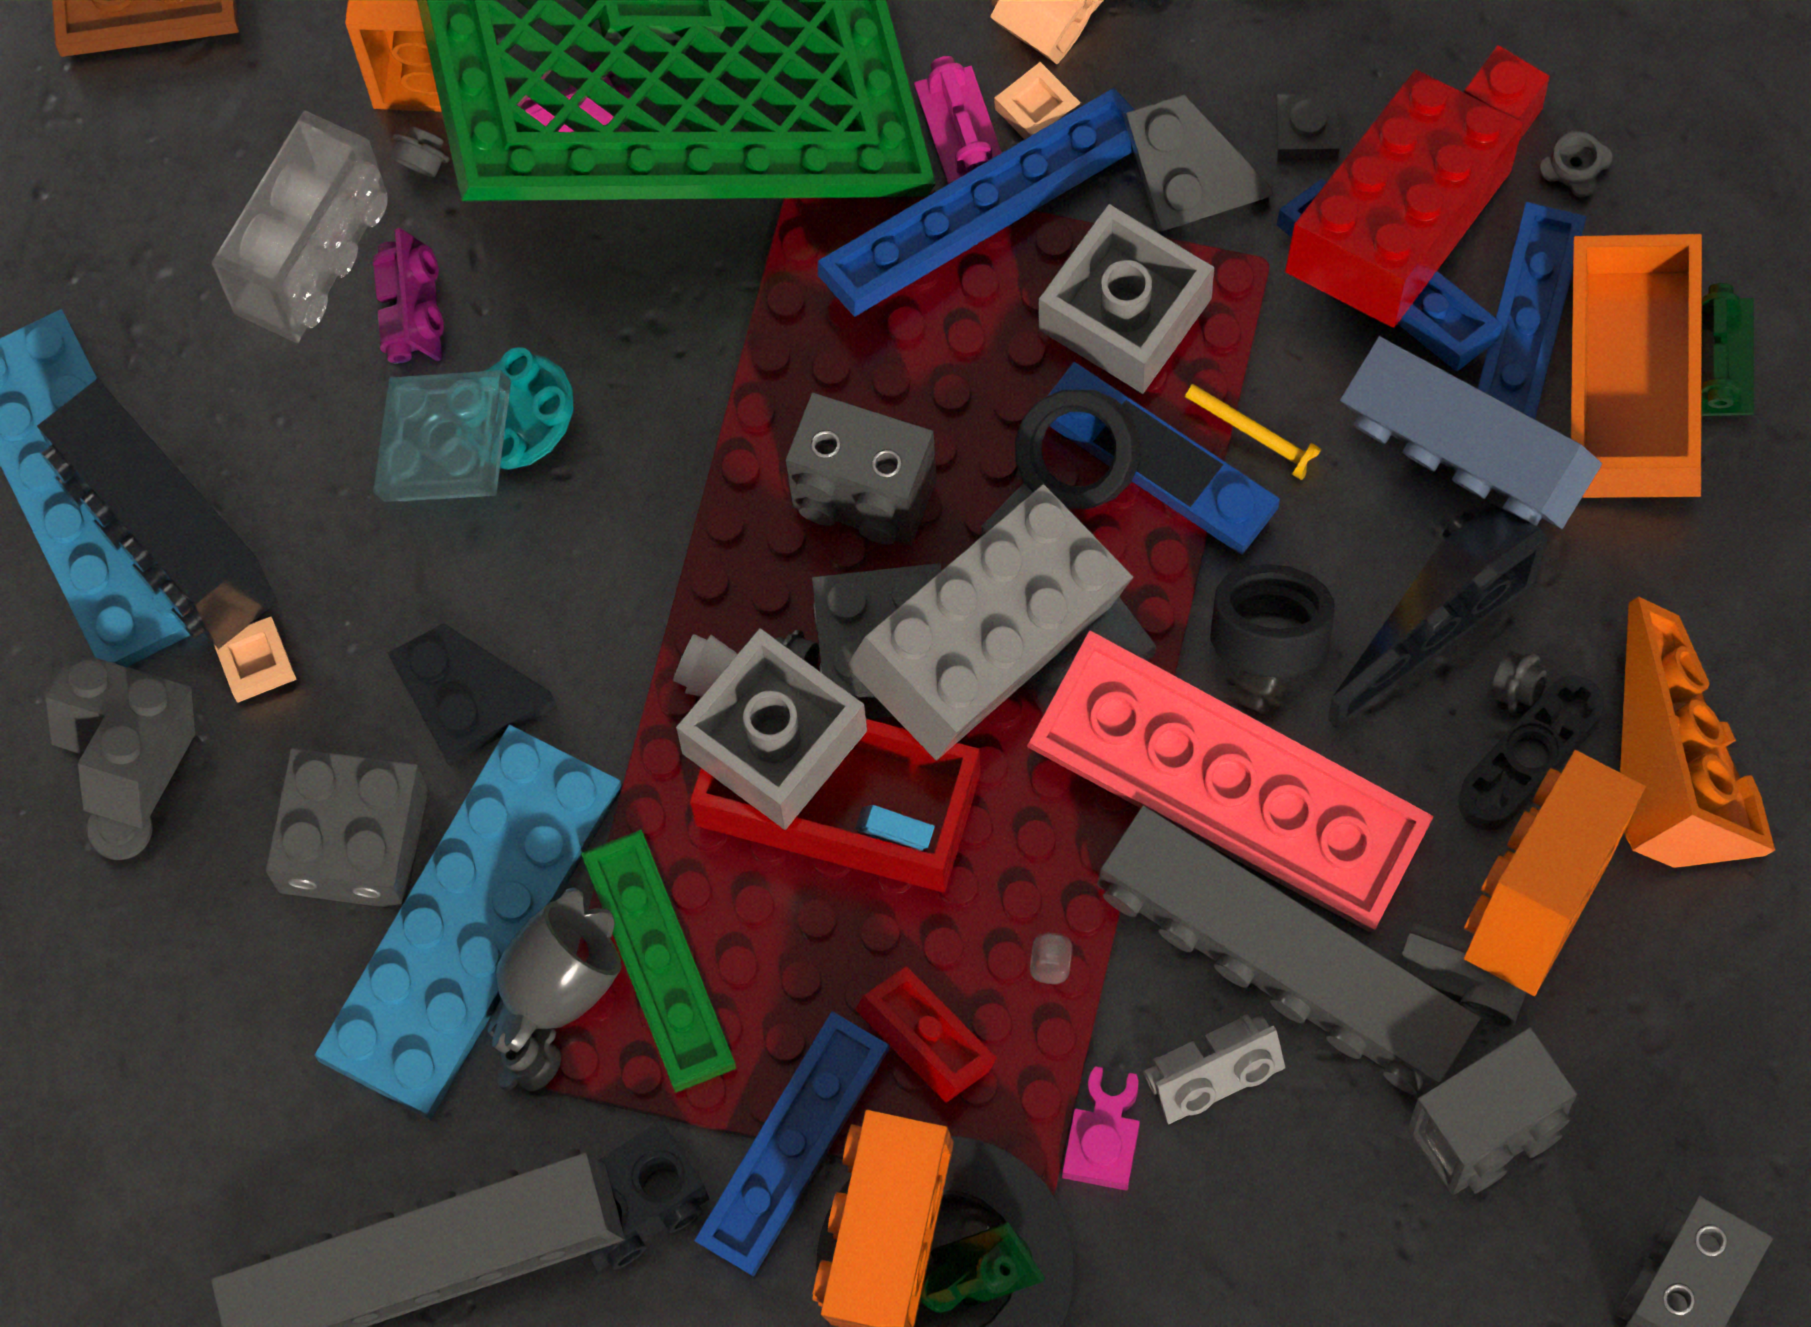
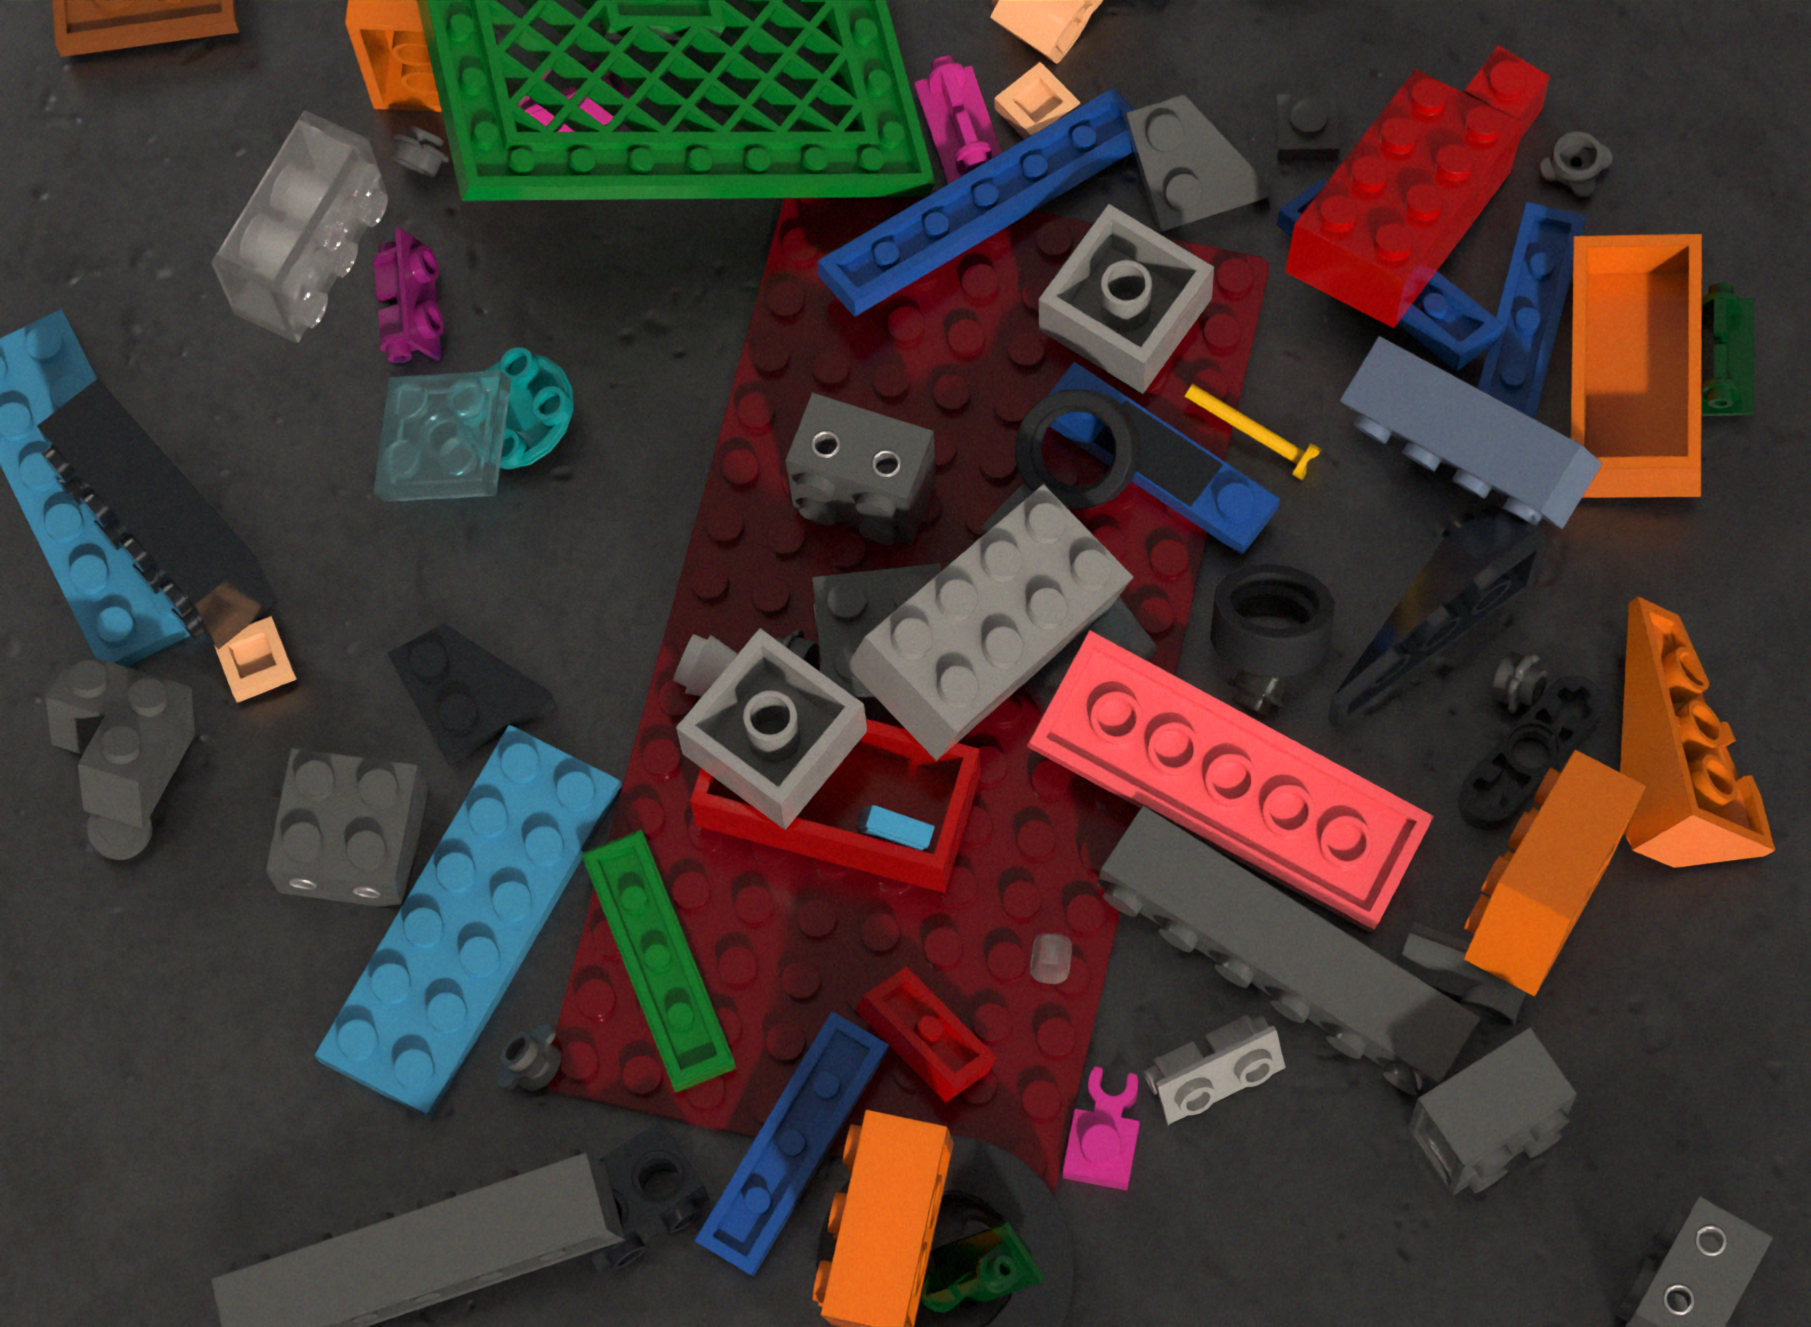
dark grey piece [488,888,621,1053] -> none

